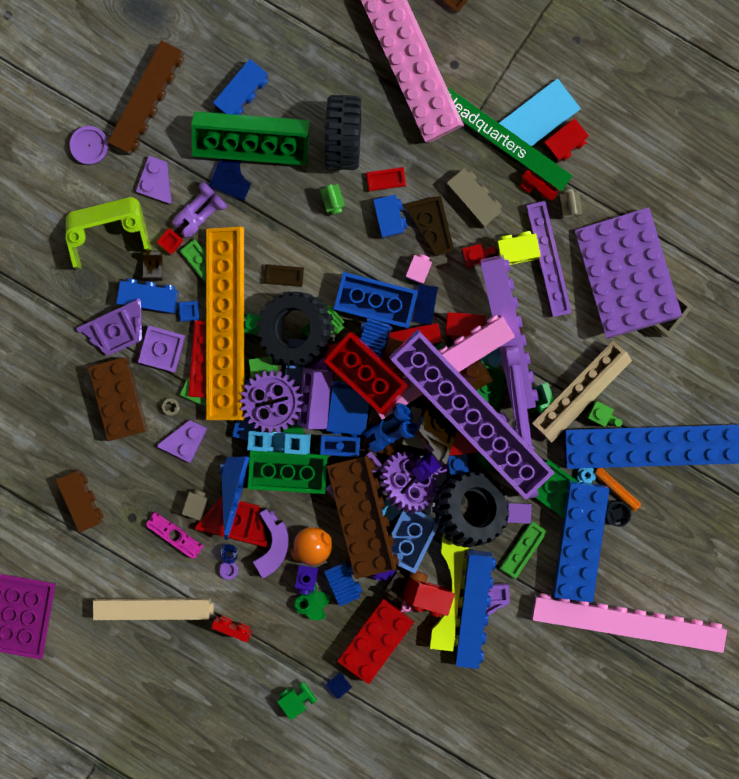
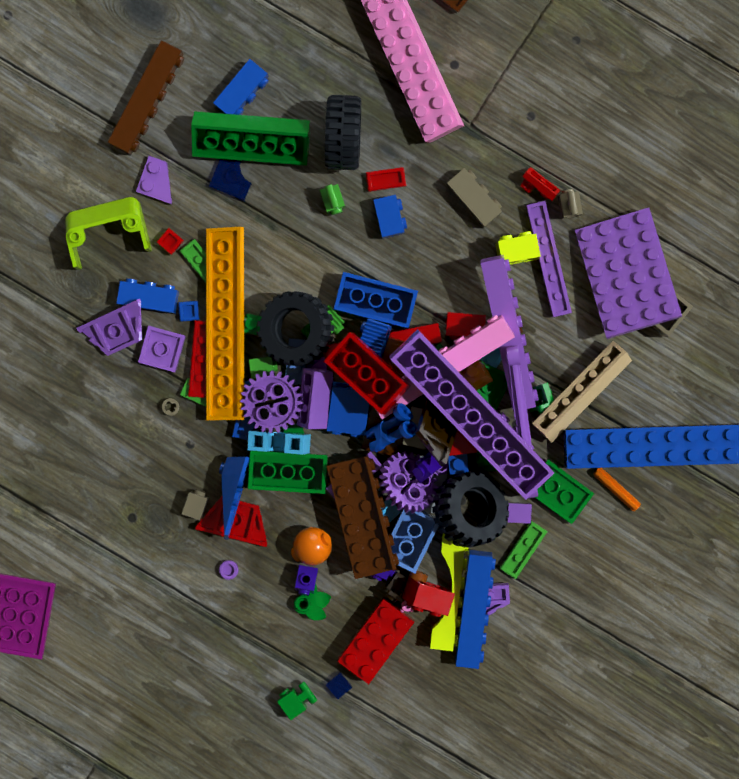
reddish brown brick [56,470,104,533] -> none
medium lavender piece [70,126,109,165] -> none
reddish brown brick [88,357,148,442] -> none
tan brick [93,598,214,620] -> none
dark brown bracket [142,250,163,281] -> none
dark pink piece [146,512,203,559] -> none
medium lavender wing [157,420,208,463] -> none
medium lavender piece [171,181,228,238] -> none
red plate [211,615,253,643] -> none
clear blue bush [220,544,238,564] -> none
medium lavender arch [253,508,289,578] -> none
dark brown tile [264,264,304,287] -> none
blue brick [320,435,360,457] -> none
blue brick [324,561,363,607] -> none
dark brown wing [404,196,455,256] -> none
bright pink brick [406,254,432,285] -> none
clear blue plate [413,284,438,325] -> none
green tile [447,87,573,192] -> none
red brick [461,244,497,269] -> none
medium azure tile [500,79,581,146] -> none
bright pink brick [531,593,727,653] -> none
red brick [543,118,589,162] -> none
blue brick [552,480,609,603] -> none
medium azure plate [577,468,596,483] -> none
bright green brick [586,401,622,427] -> none
black wheel [605,501,632,527] -> none

